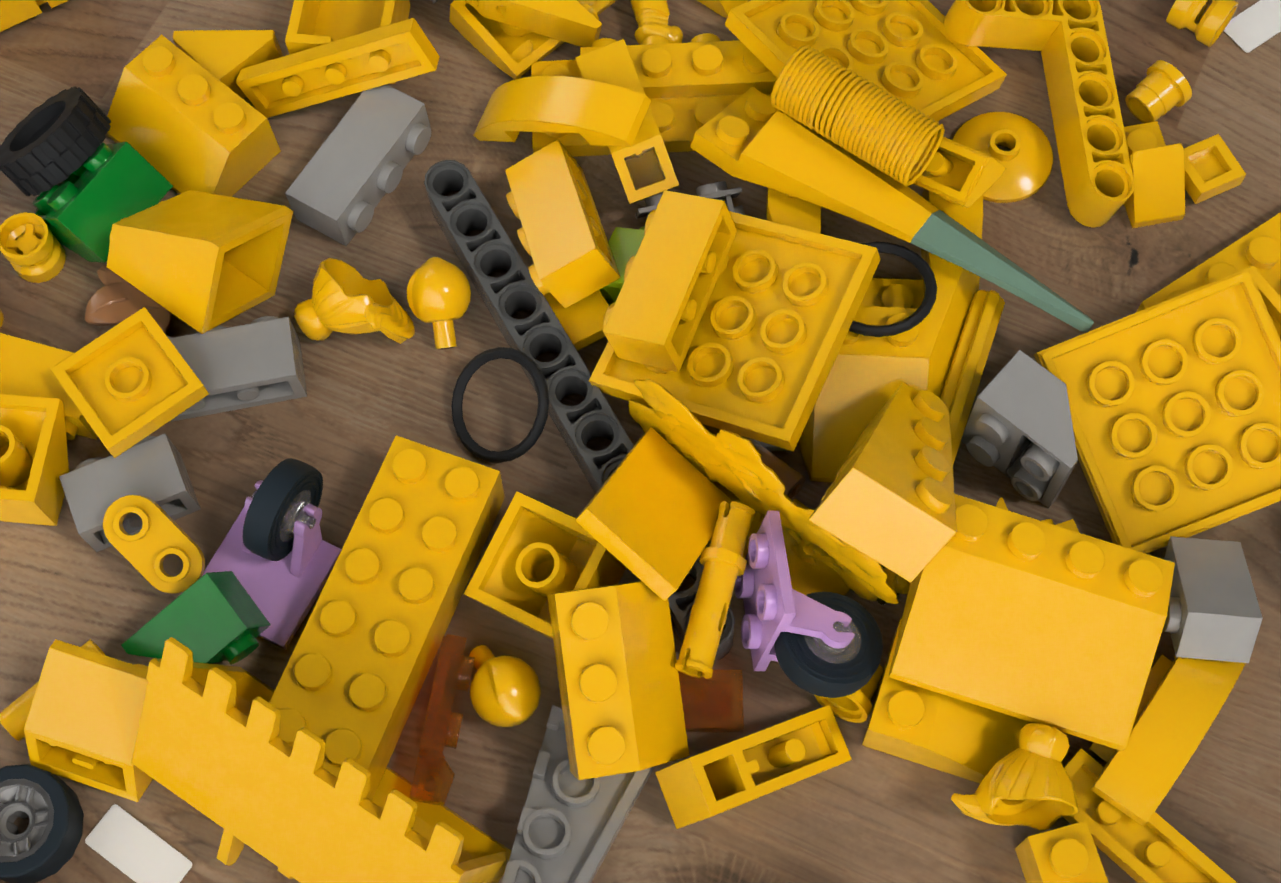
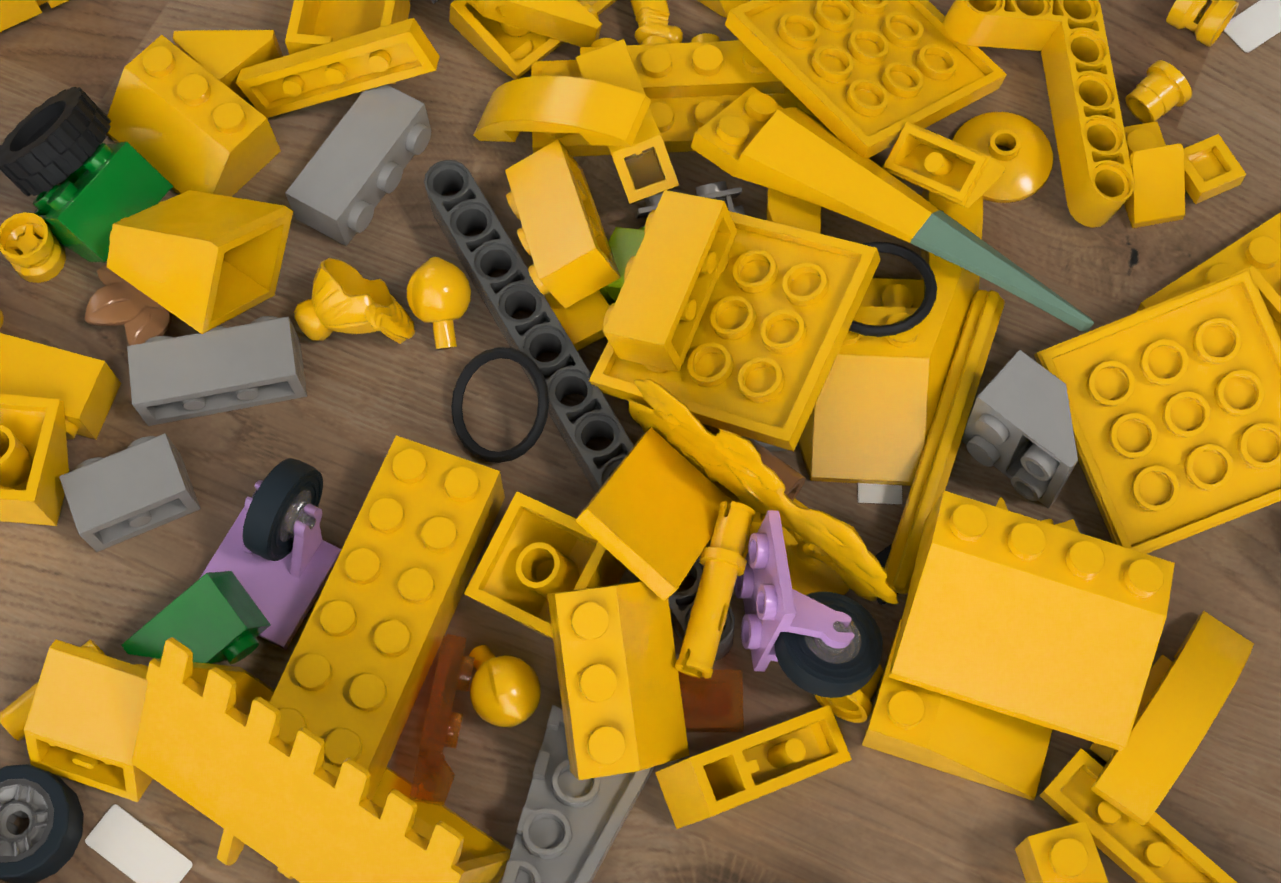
yellow plate [50,307,209,458] -> none
yellow plate [103,495,205,594] -> none
yellow piece [771,45,945,187] -> none
yellow wedge [809,382,957,582] -> none
yellow hair [951,723,1079,830] -> none
light grey brick [1163,536,1263,663] -> none

